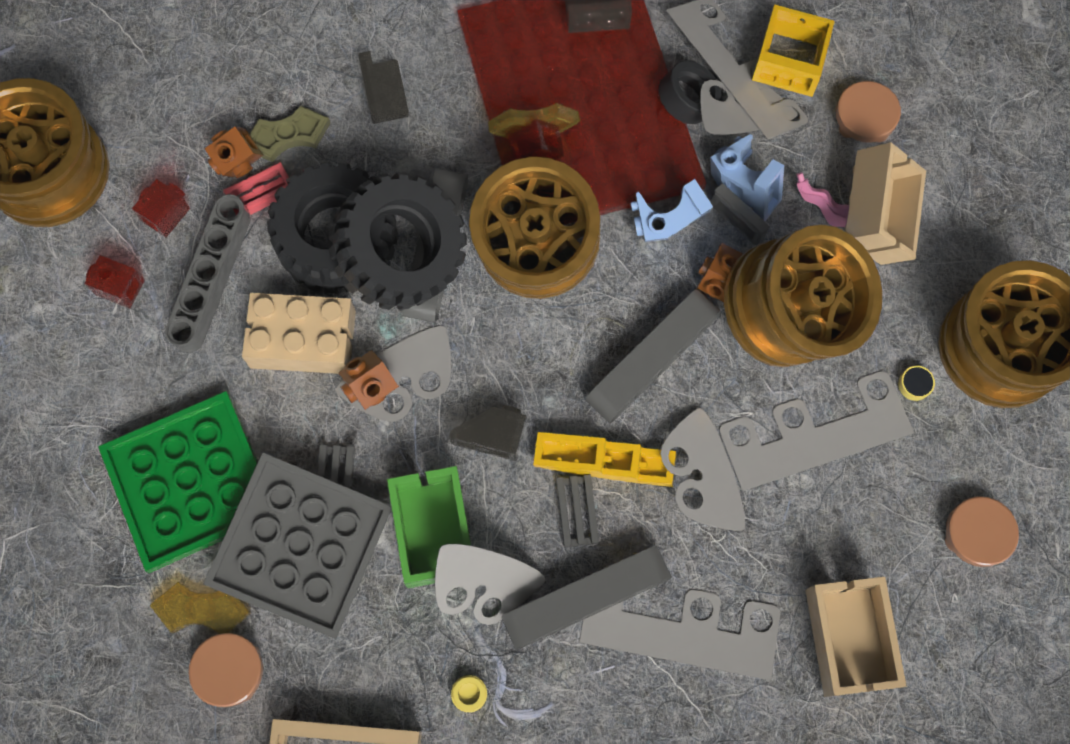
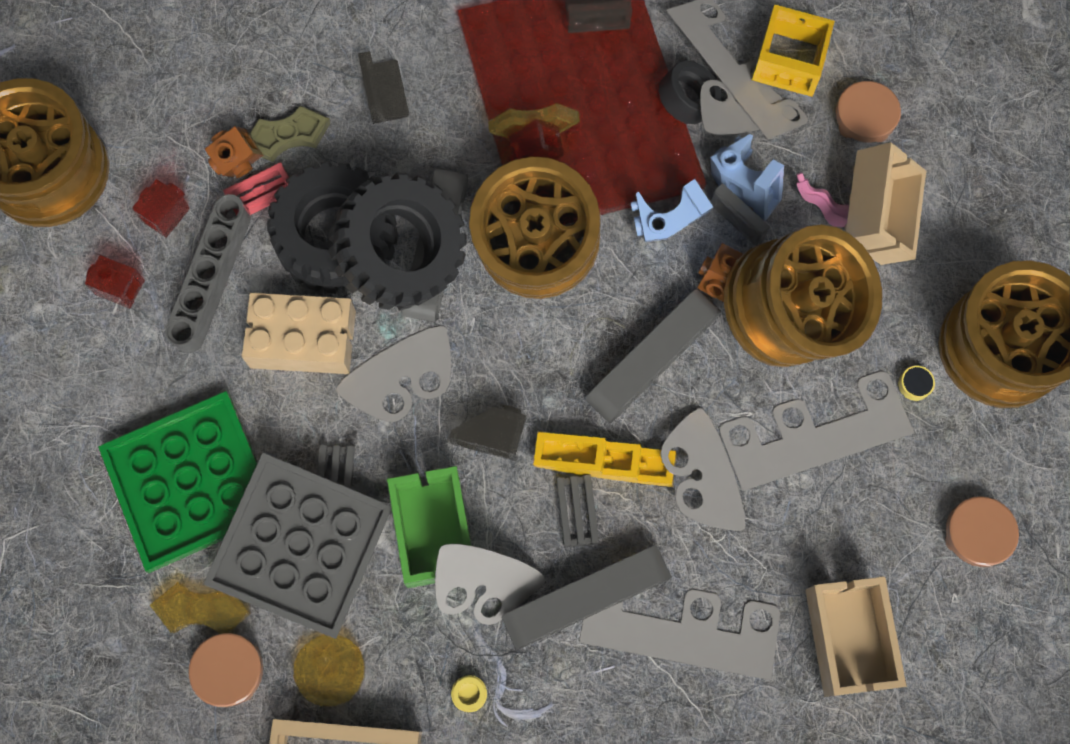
dark orange brick [338,350,399,410] -> none
none -> clear yellow tile [293,634,366,707]

